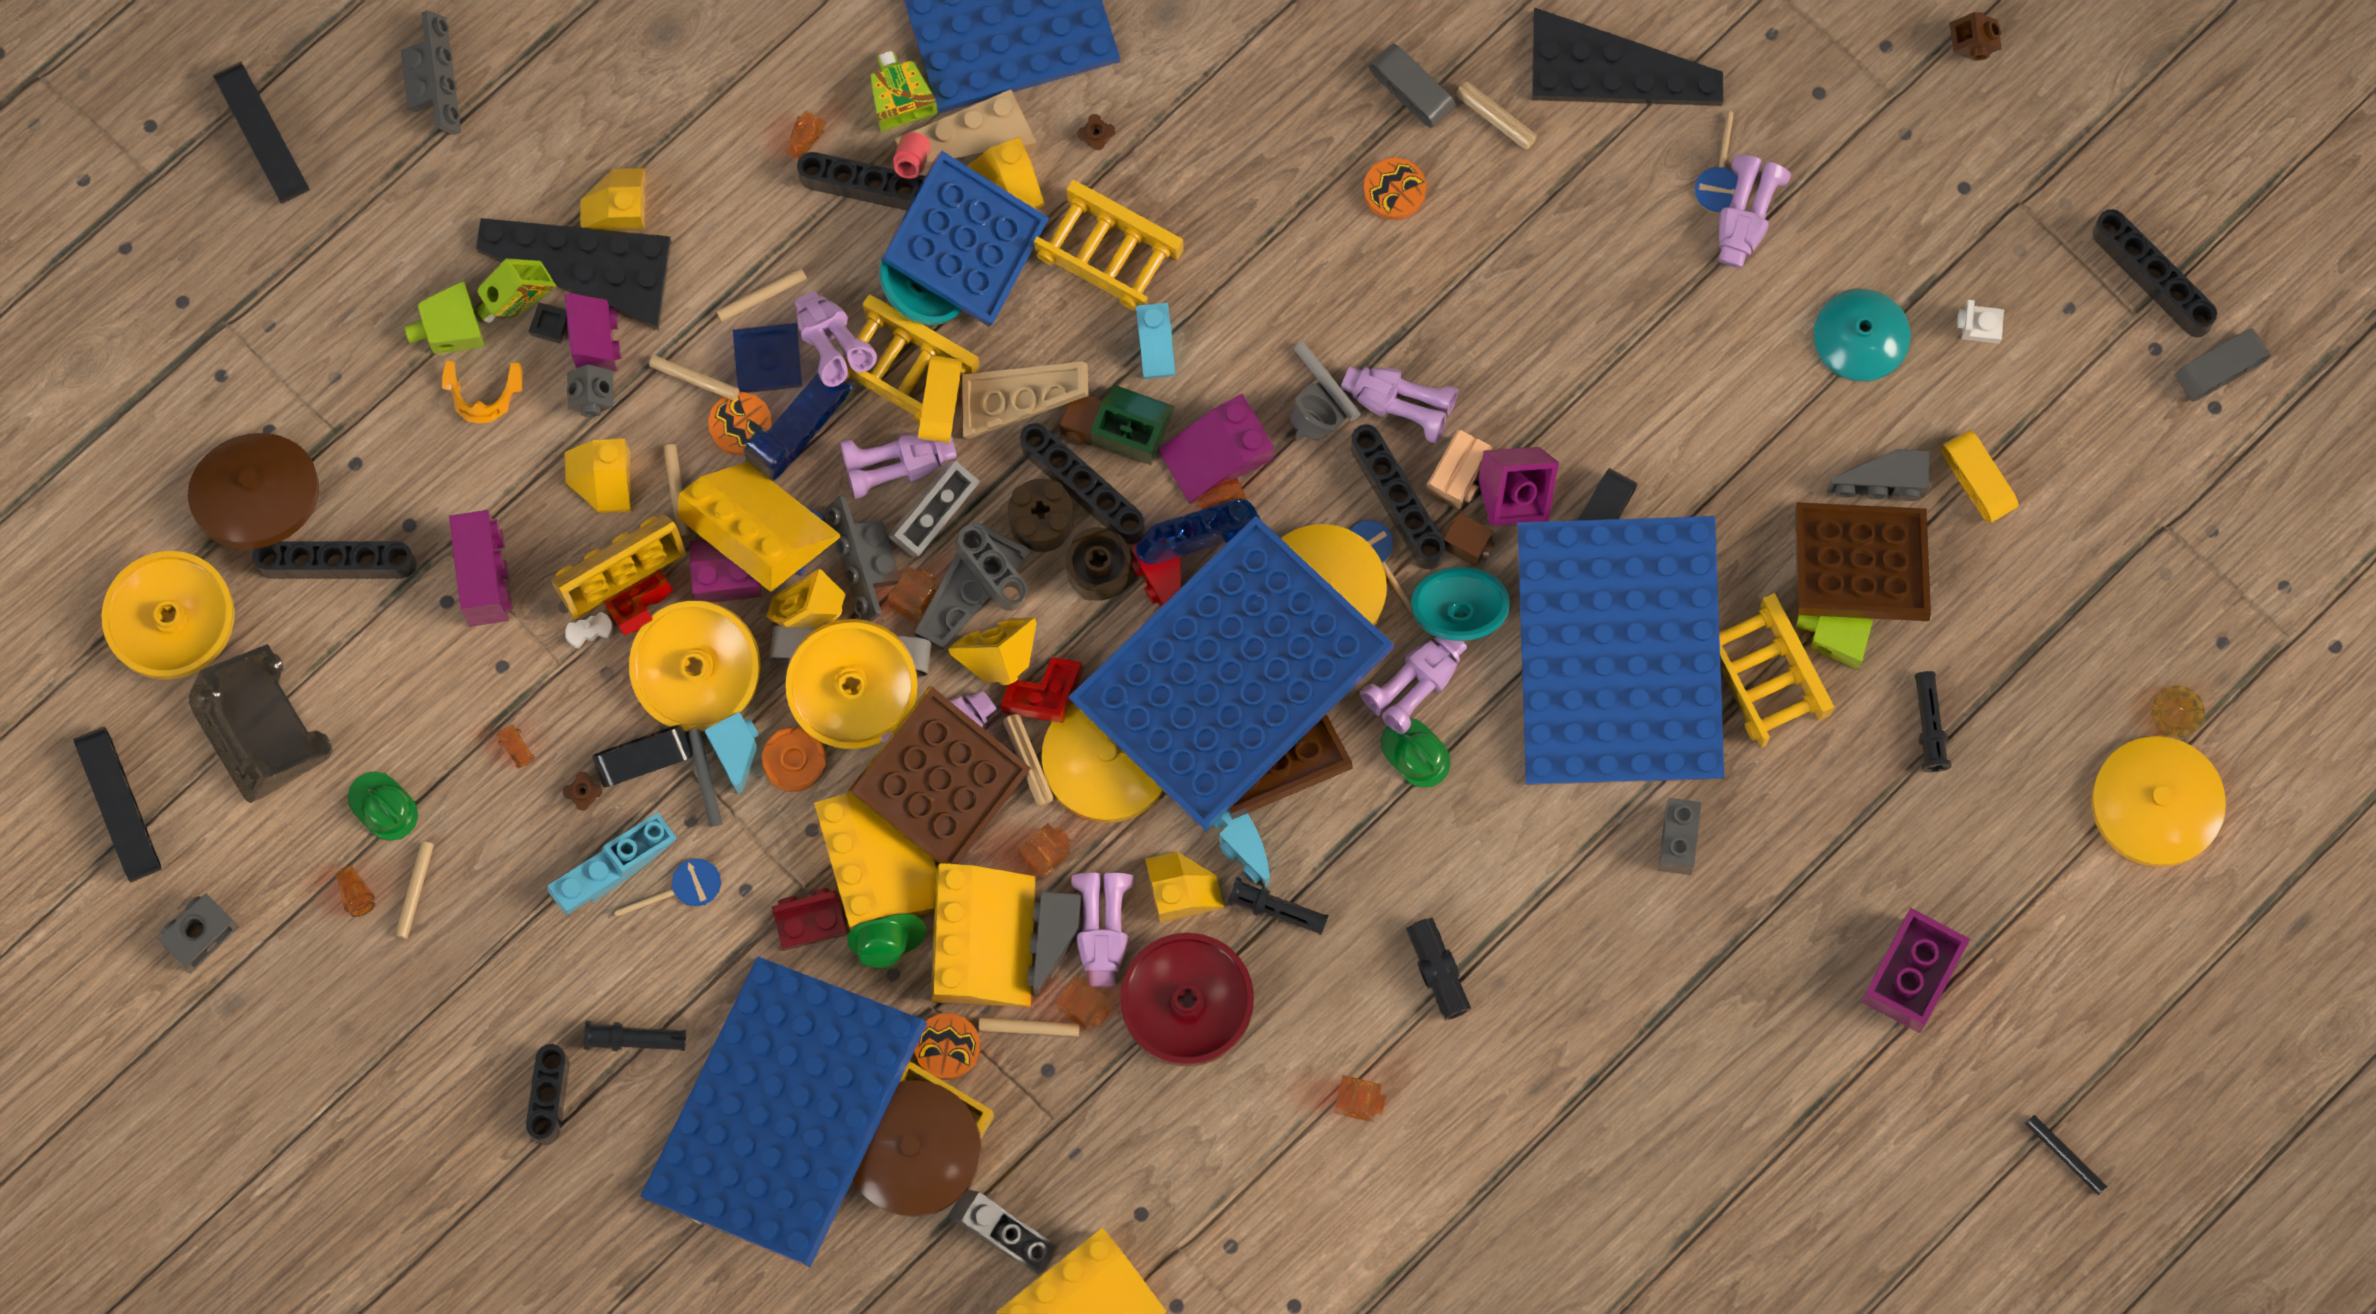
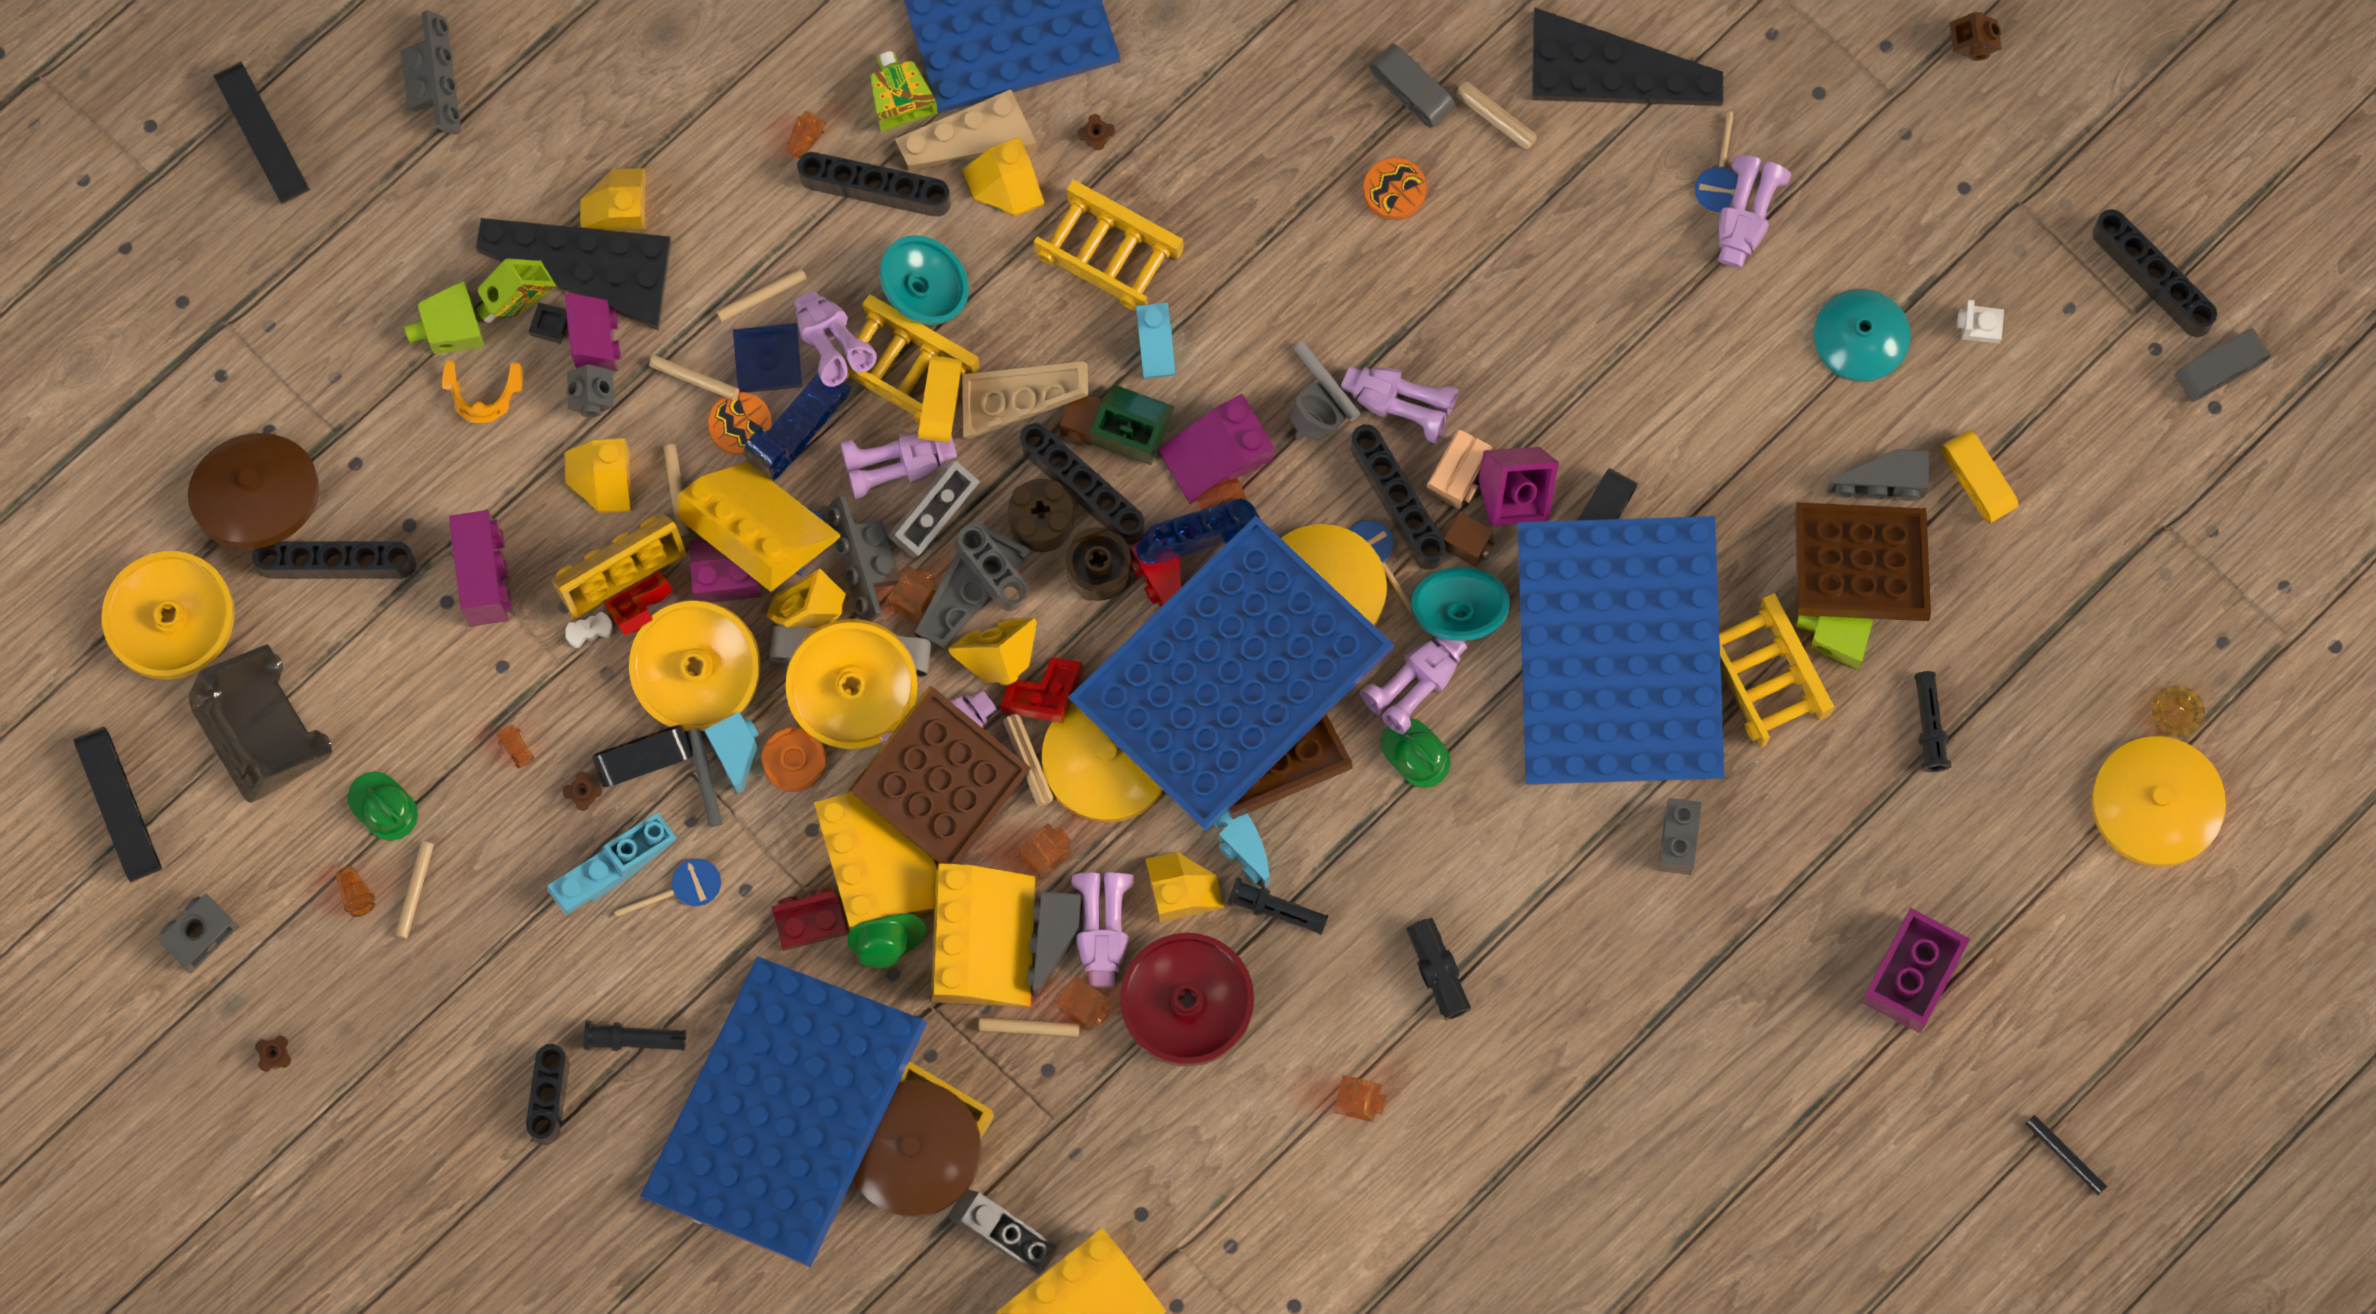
blue plate [881,151,1049,327] -> none
coral brick [893,132,931,179] -> none
tile [914,1013,980,1080] -> none
none -> reddish brown plate [255,1035,291,1072]

